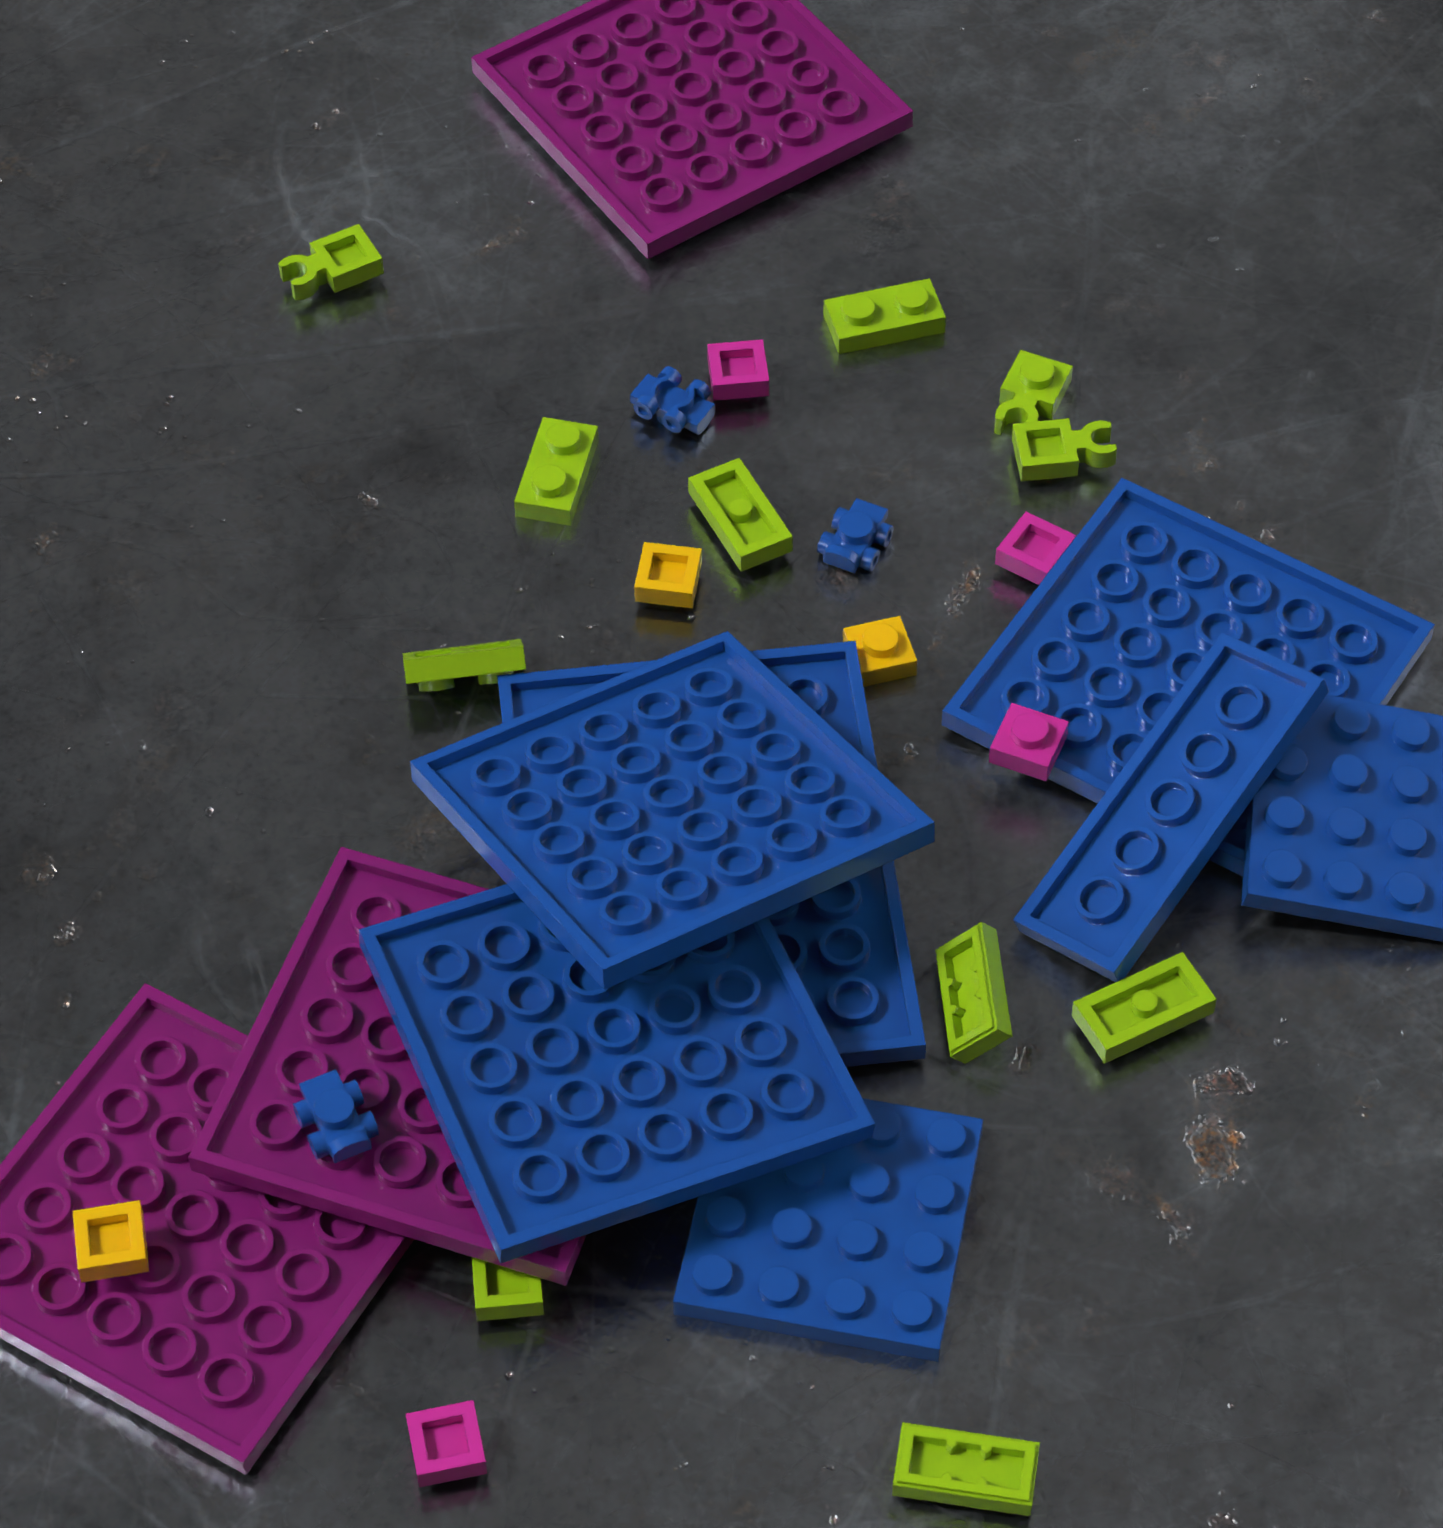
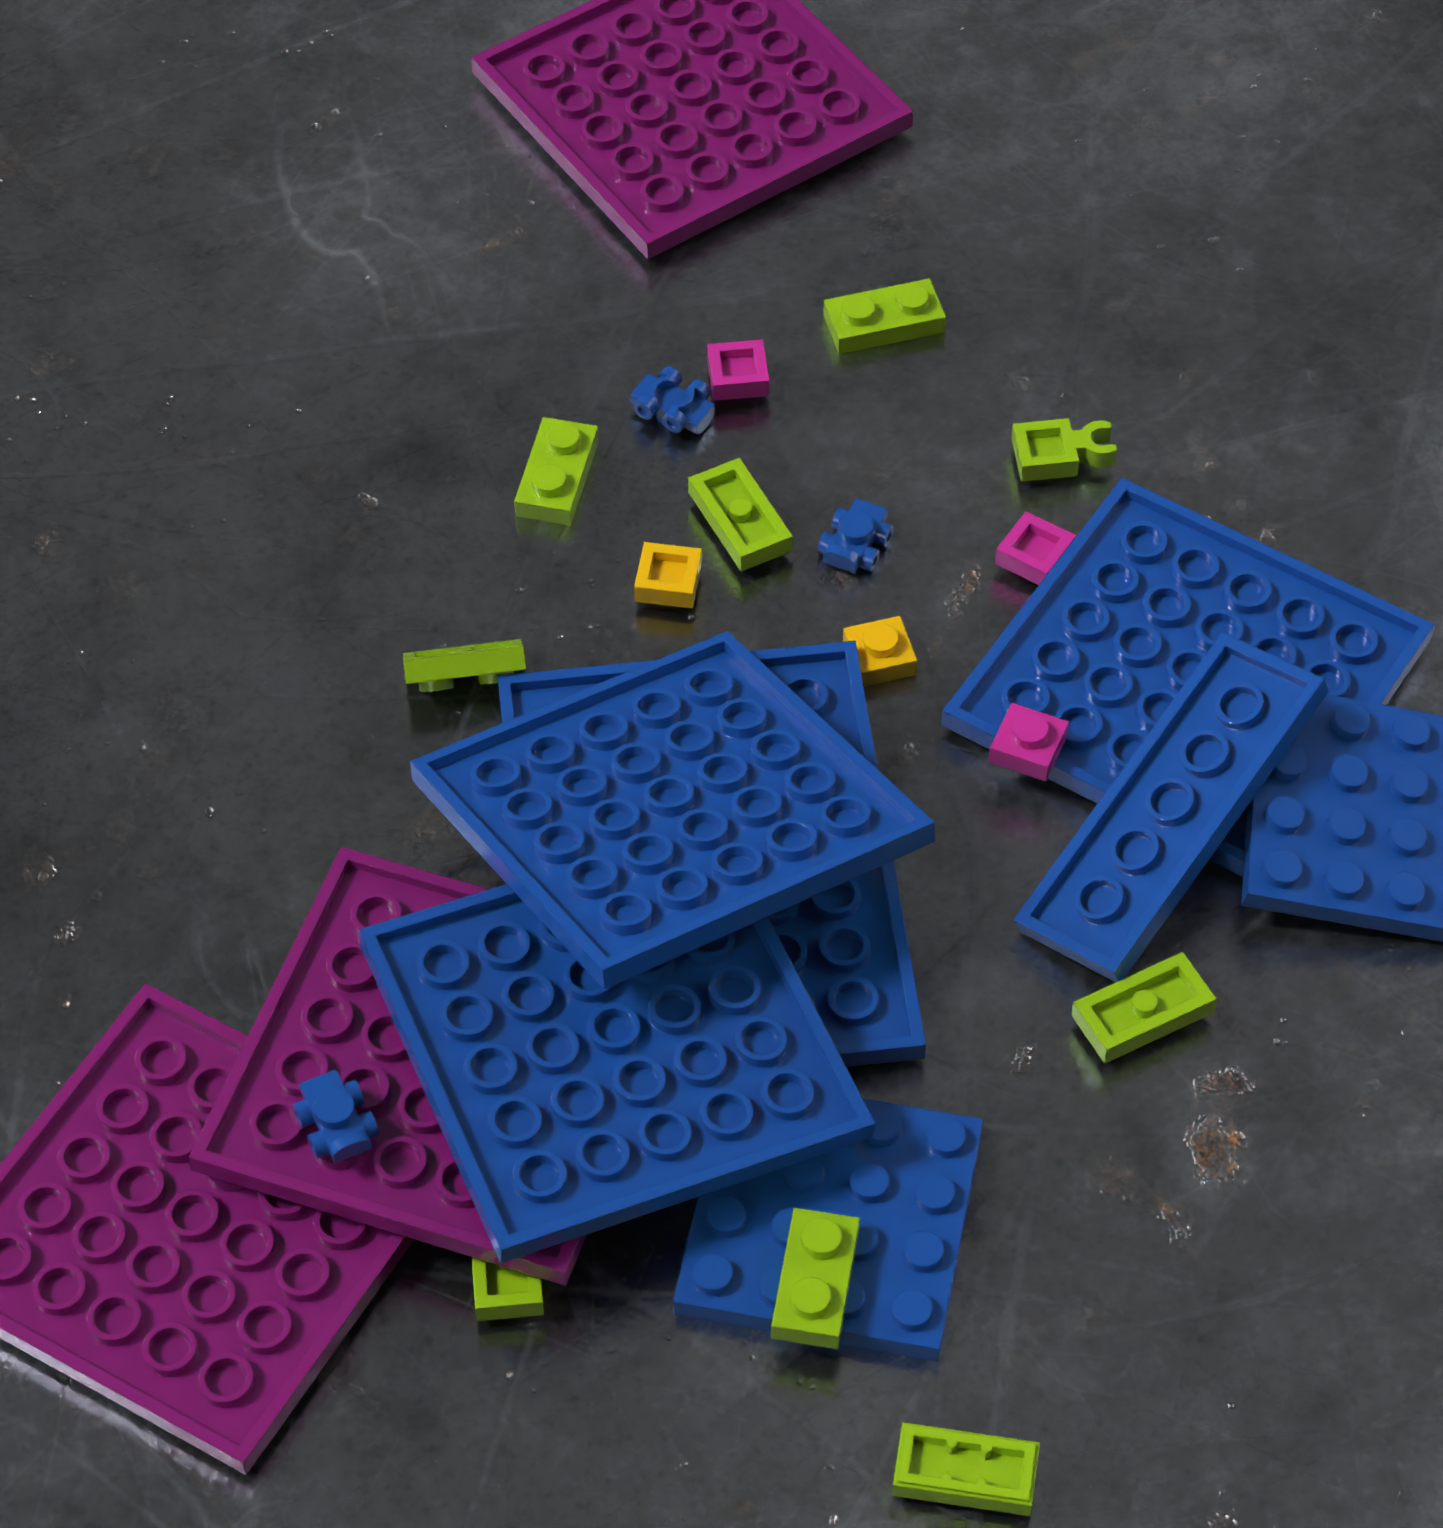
yellow plate [73,1200,149,1282] -> none
lime plate [278,224,384,300] -> none
dark pink plate [406,1400,487,1488] -> none
lime plate [935,922,1013,1064] -> none
lime plate [994,350,1073,435] -> none
none -> lime plate [771,1208,860,1349]

